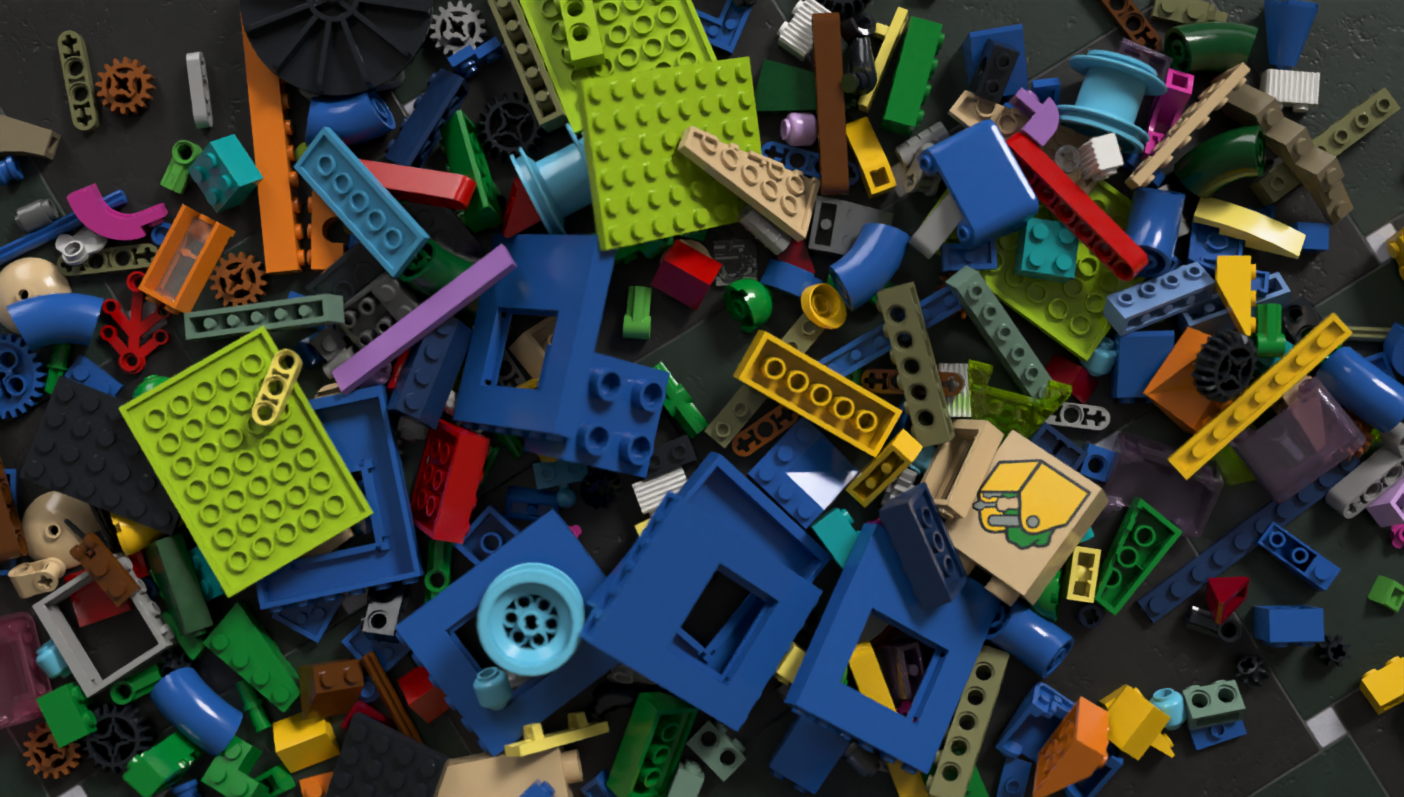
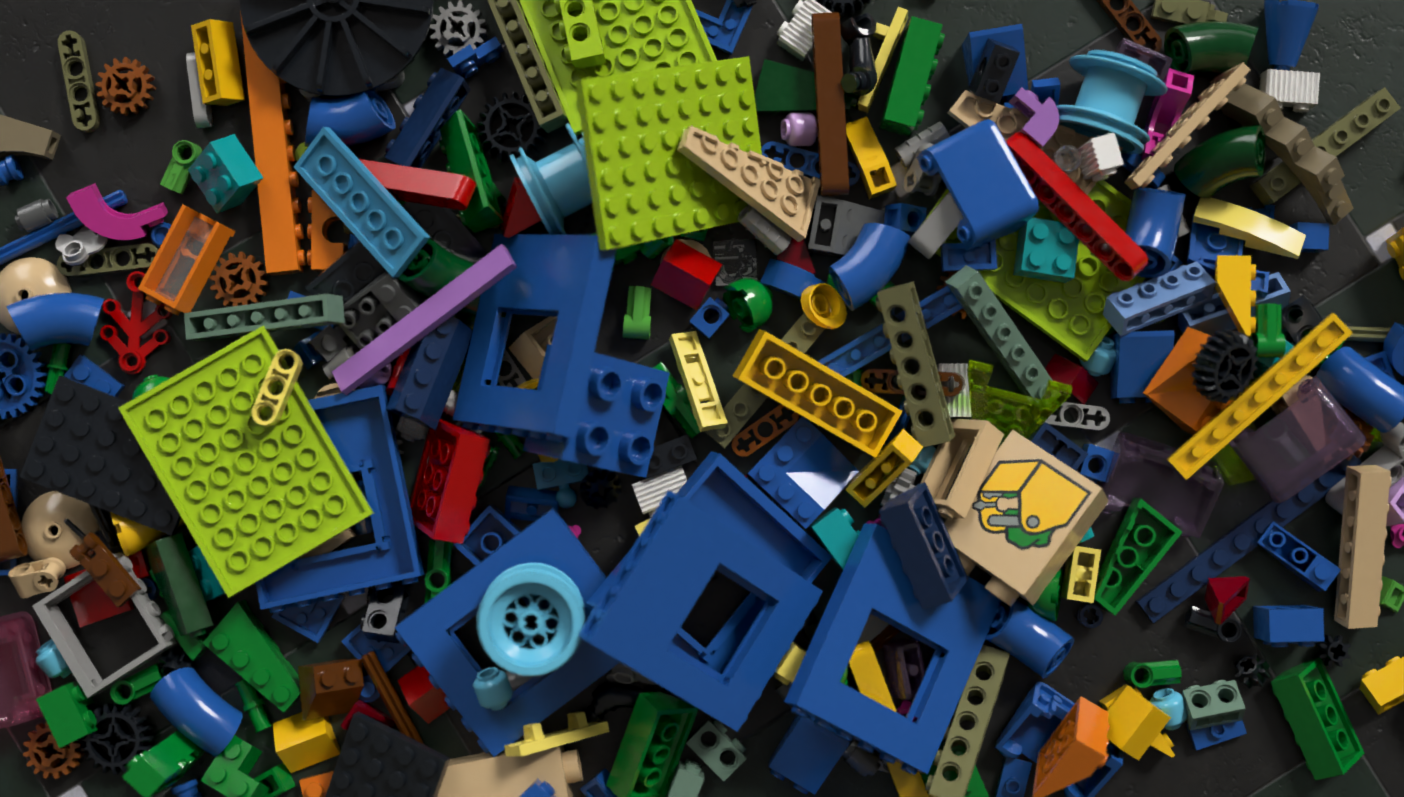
none -> yellow brick [191,19,245,106]
none -> light yellow hinge [669,331,728,432]
none -> blue brick [689,297,730,340]
none -> blue brick [884,203,927,236]
none -> green piece [1123,660,1182,688]
none -> green slope [1271,657,1365,780]
none -> tan brick [1334,465,1392,629]

